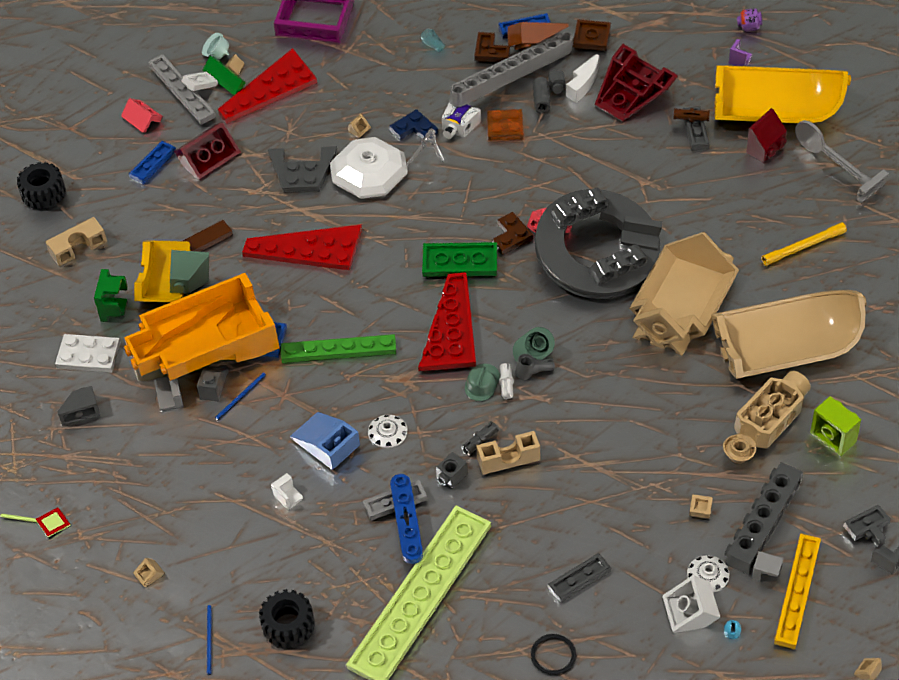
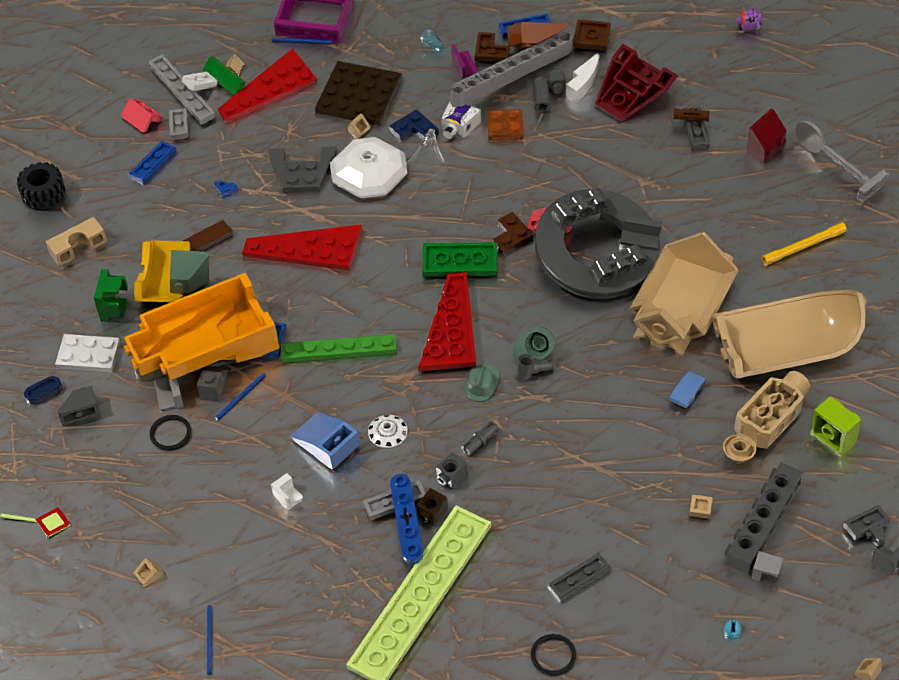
dark red slope [174,122,241,180] -> none
light aqua piece [202,33,230,60] -> none
black tyre [259,589,315,649] -> none
tan arch [476,431,540,475] -> none
white axle [499,363,514,400] -> none
white slope [662,575,721,633] -> none
white dish [687,555,729,593] -> none
yellow panel [715,65,851,123] -> none
medium lavender panel [729,39,752,66] -> none
yellow plate [774,533,821,649] -> none
none -> dark blue tile [24,376,62,405]
none -> black tyre [150,415,191,450]
none -> light grey plate [169,108,189,140]
none -> blue tile [214,181,239,198]
none -> blue axle [272,38,332,44]
none -> dark brown plate [315,61,402,126]
none -> dark brown brick [416,488,448,525]
none -> magenta panel [451,44,478,80]
none -> medium blue slope [669,371,706,408]

